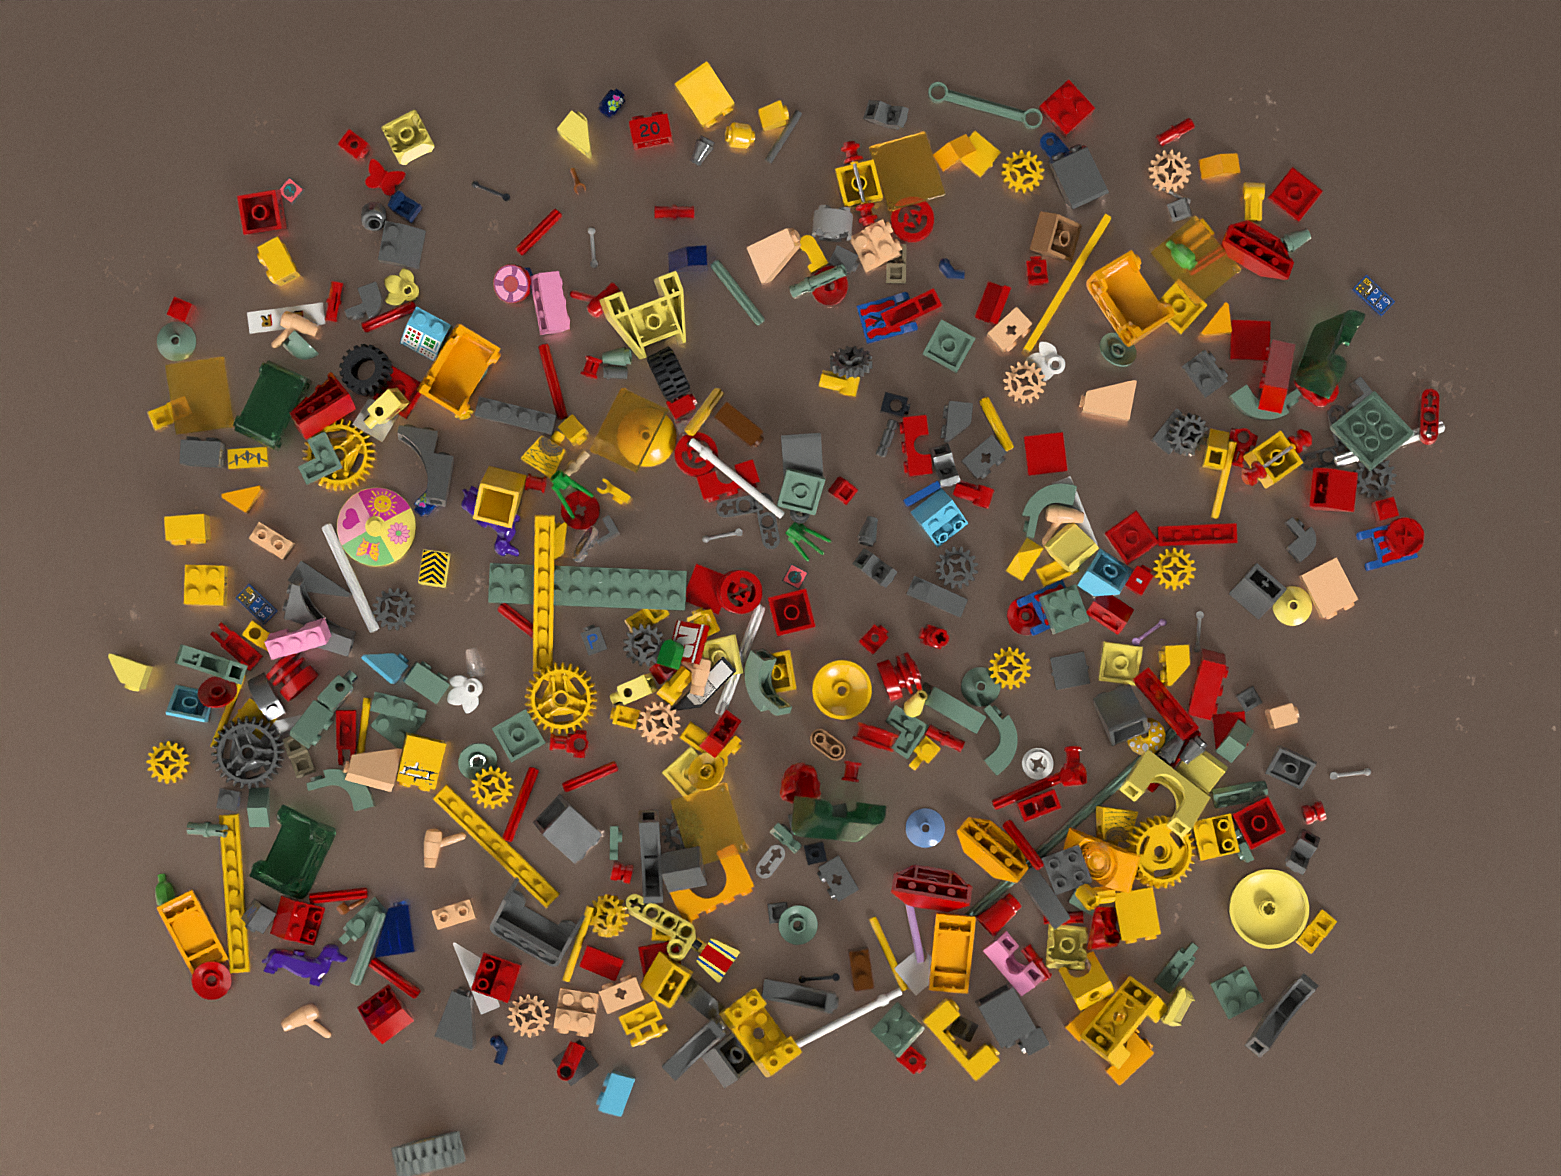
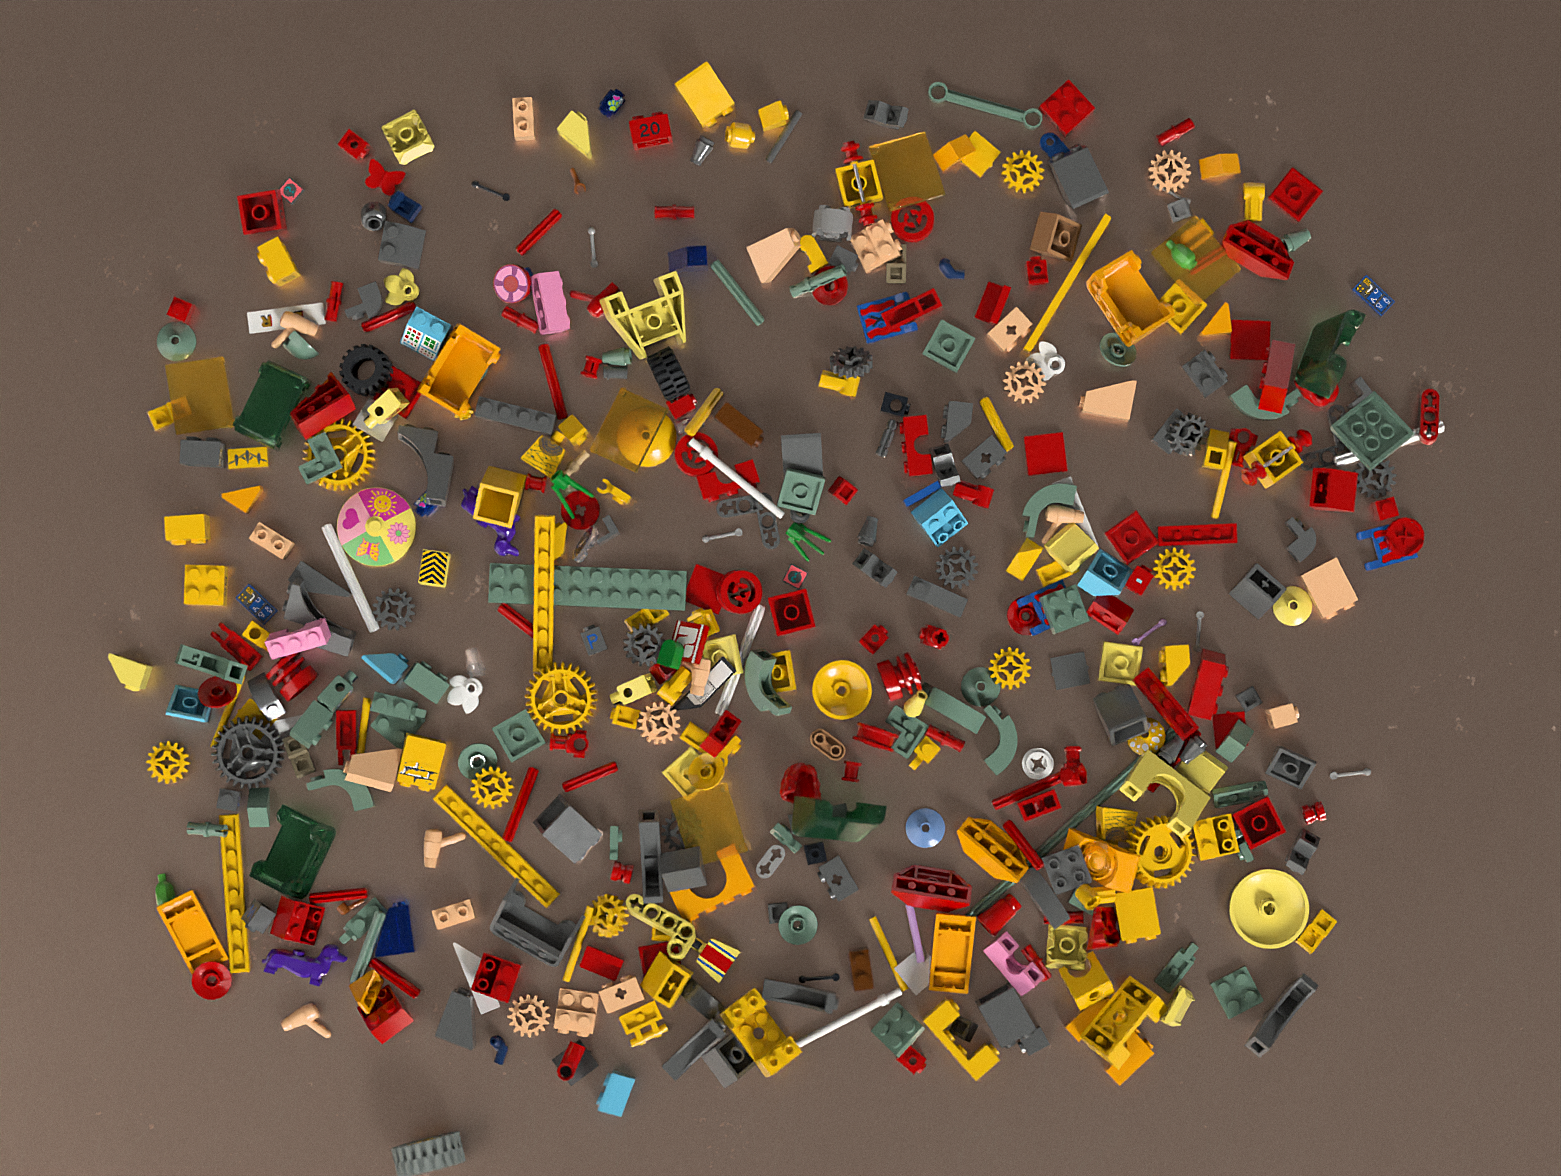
none -> light orange slope [349,970,384,1014]
none -> red axle [501,306,539,334]
none -> light nougat brick [512,97,536,141]

